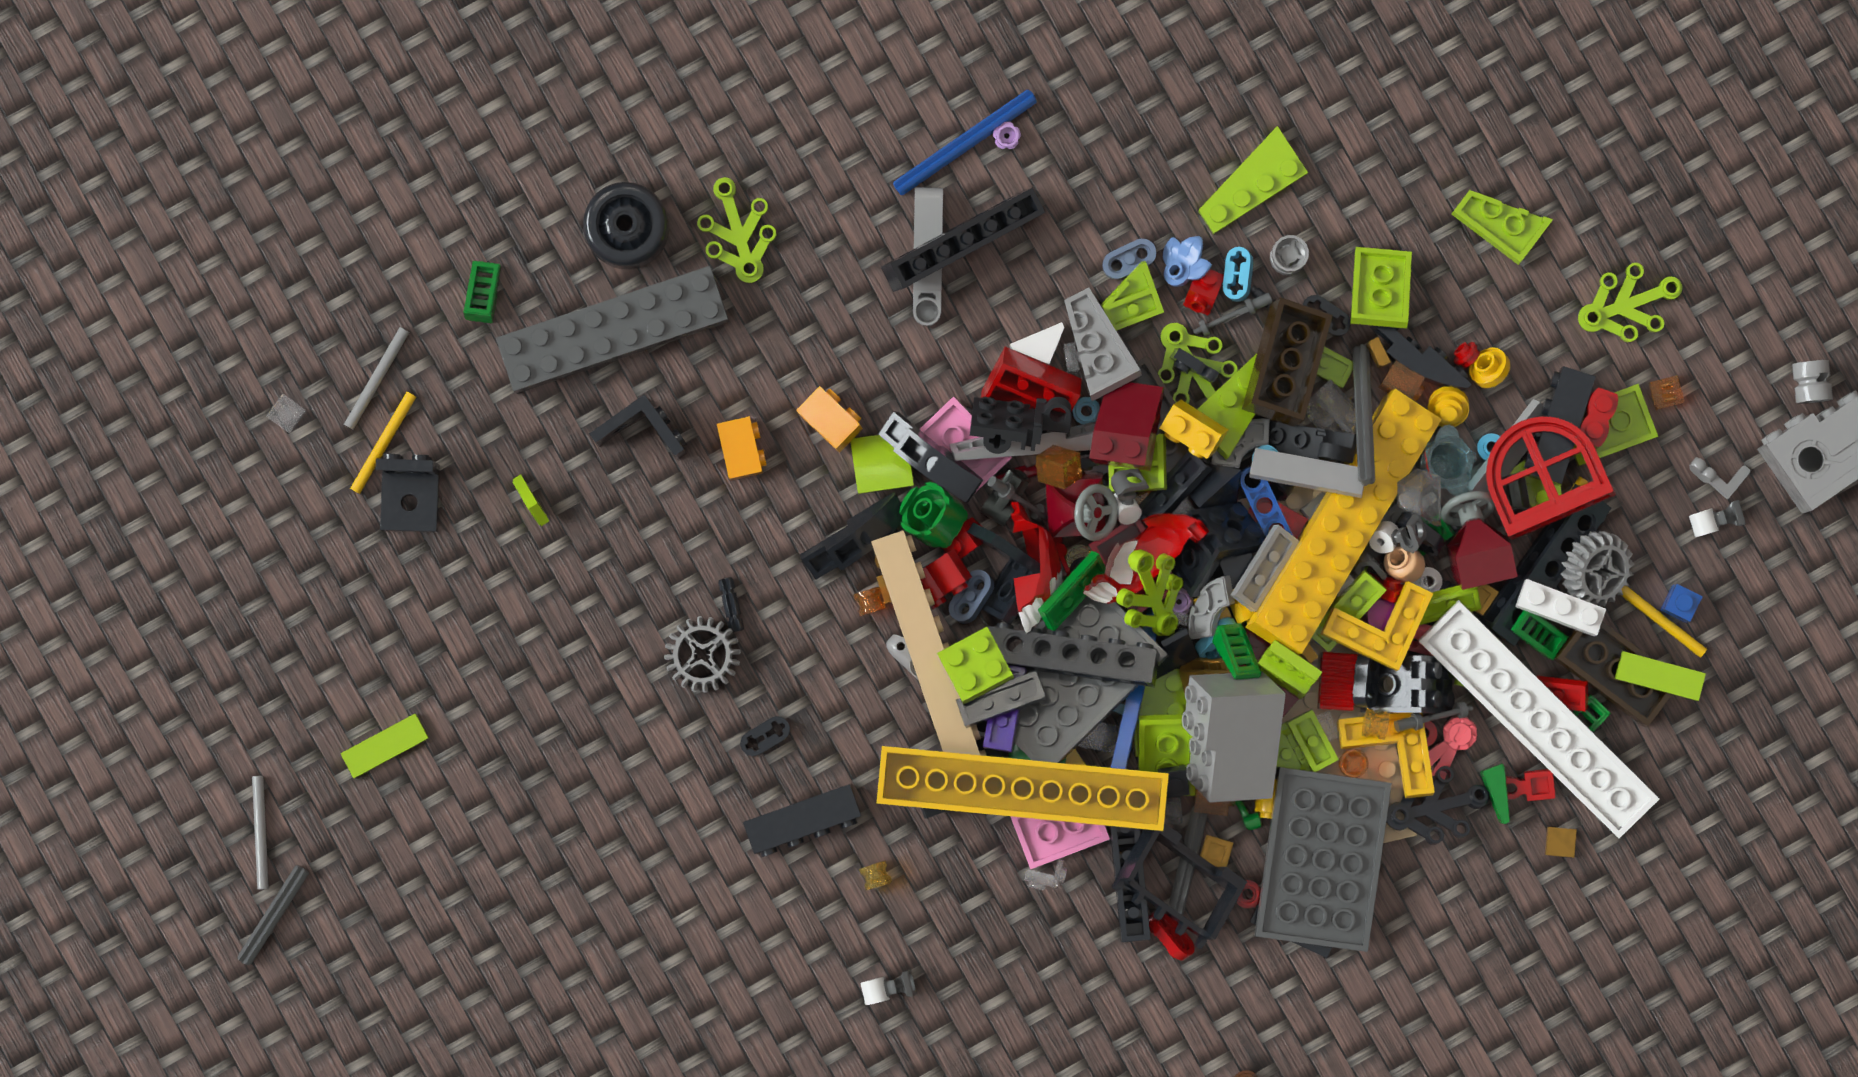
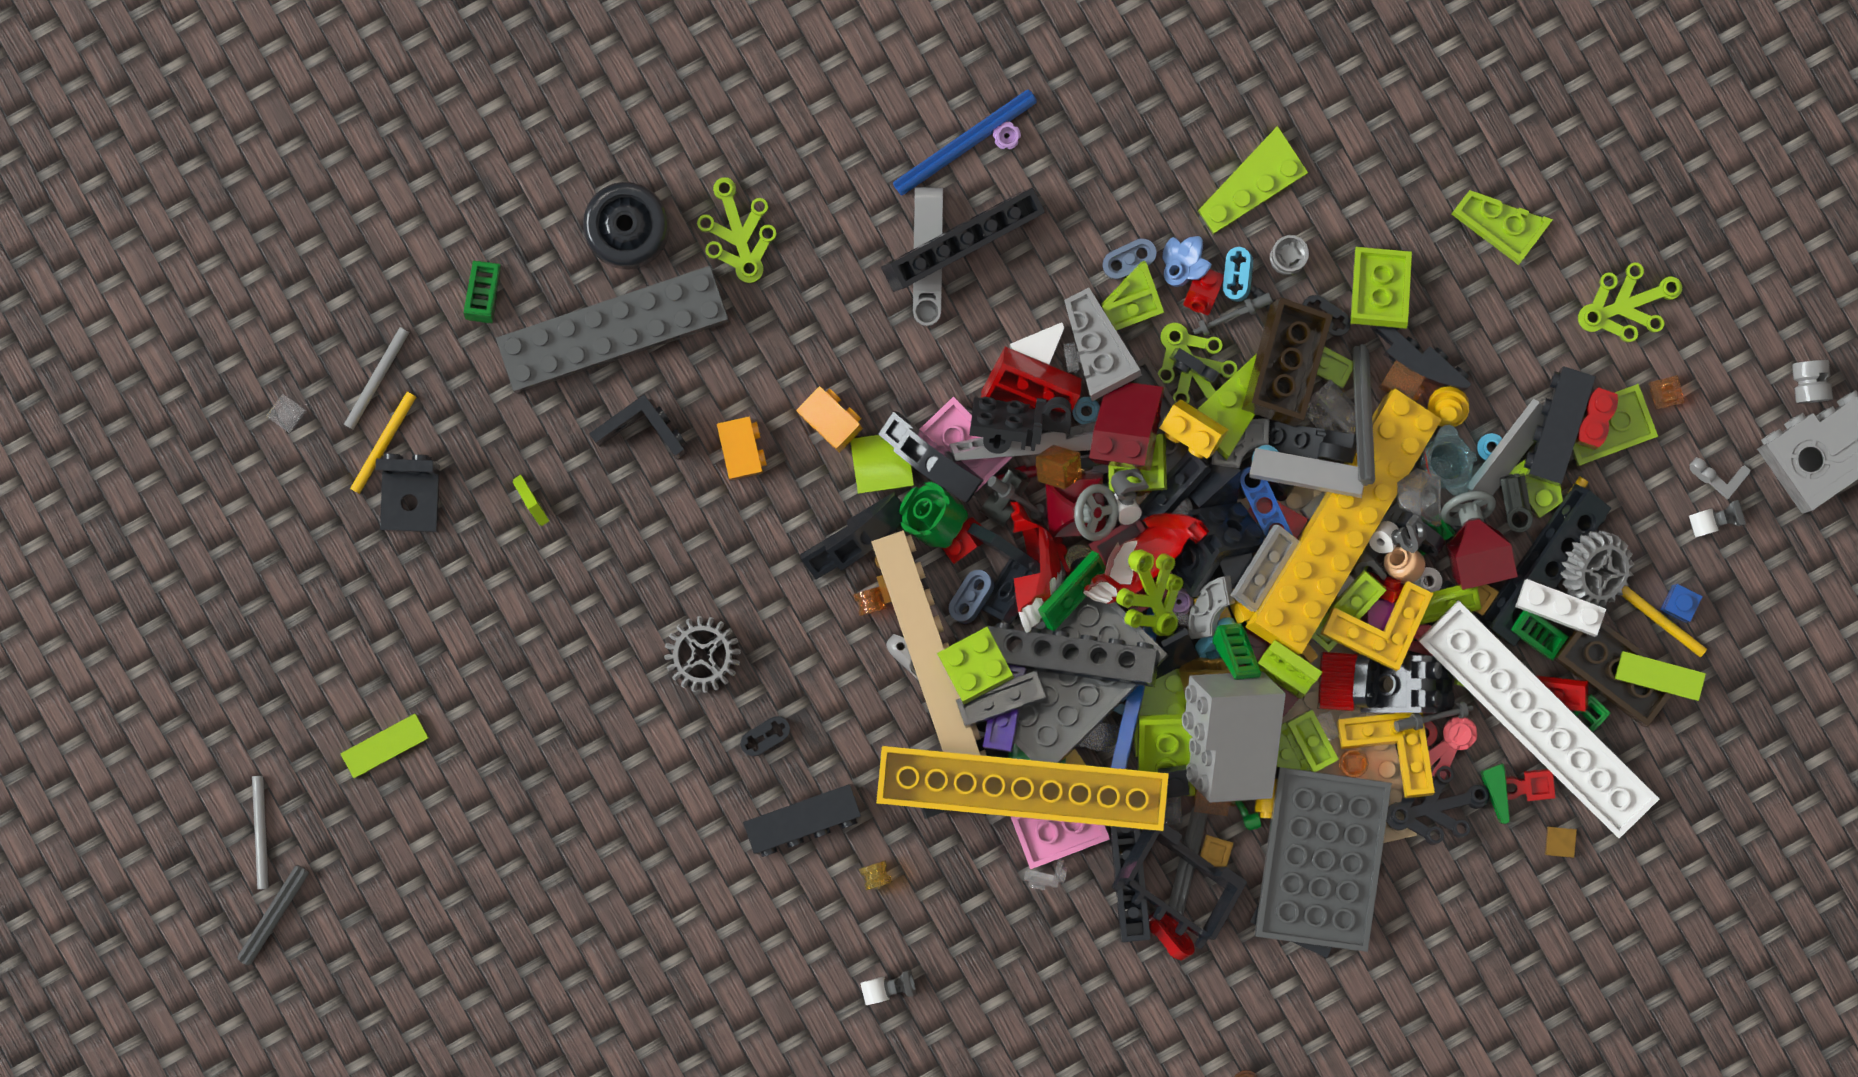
black axle [718,577,744,633] -> none
red brick [921,549,972,610] -> none
red plate [1236,880,1261,908] -> none
clear yellow wheel [1362,708,1390,740] -> none
pearl gold tile [1366,337,1390,369] -> none
red plate [1454,342,1480,368] -> none
yellow plate [1469,348,1510,388] -> none
red window [1486,416,1616,540] -> none

